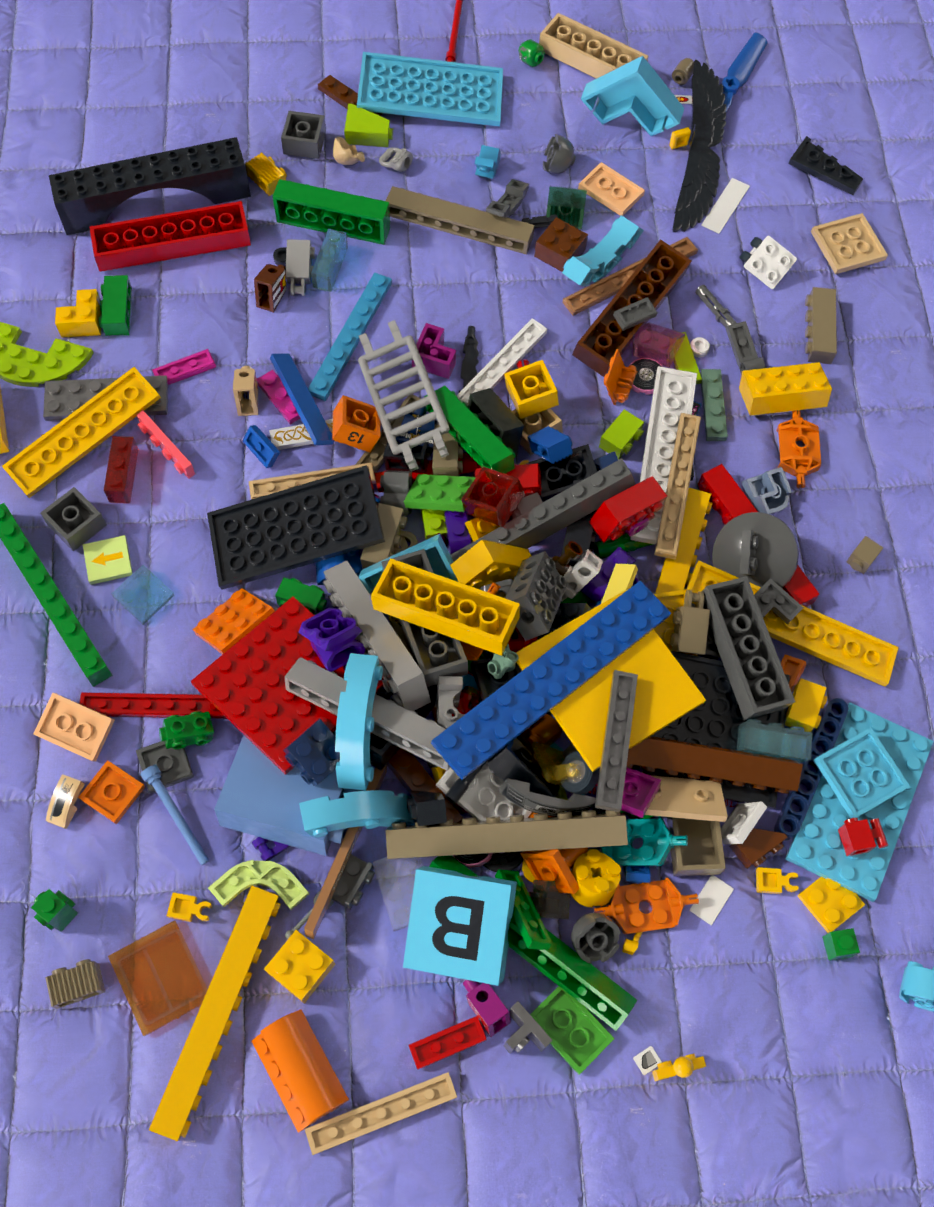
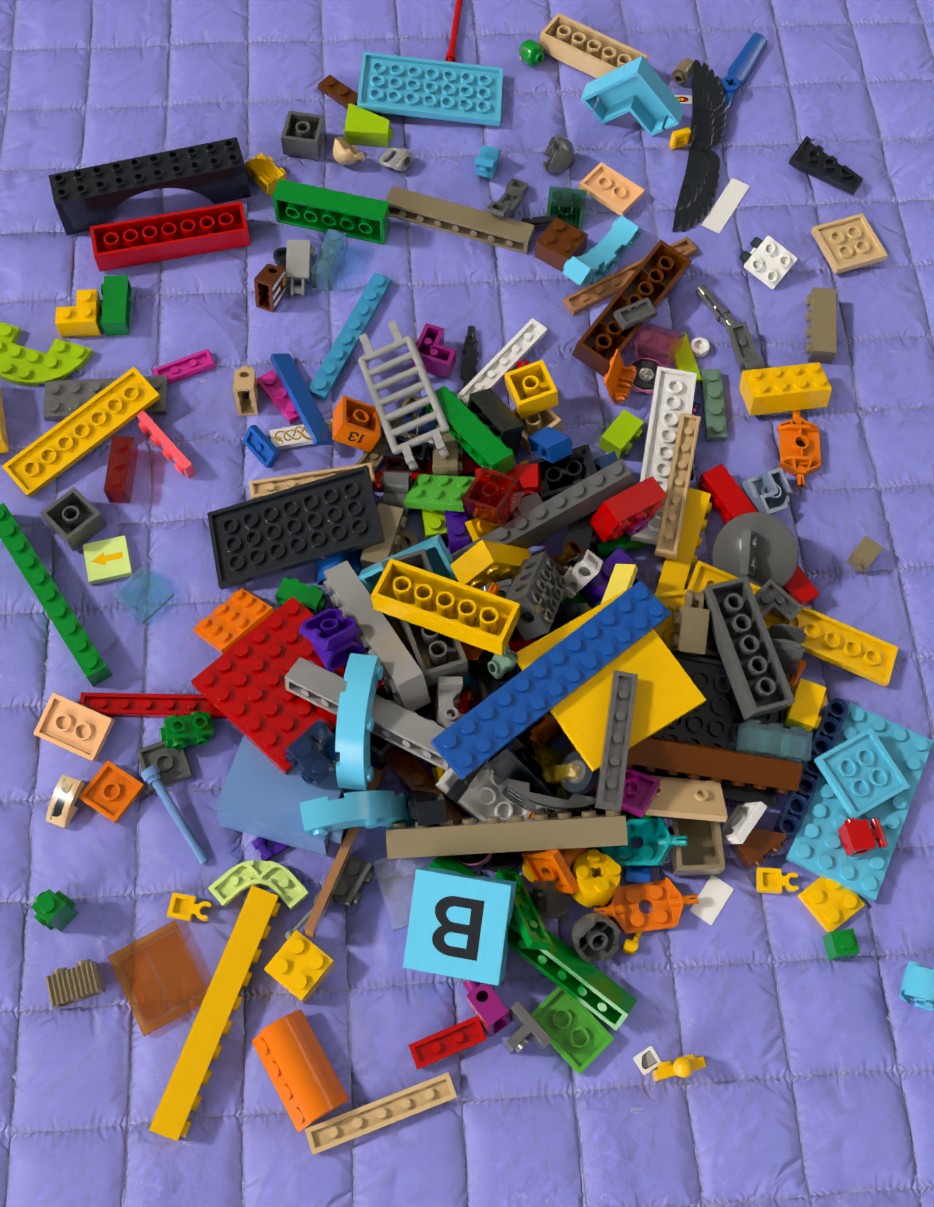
none -> dark grey piece [767,624,807,676]

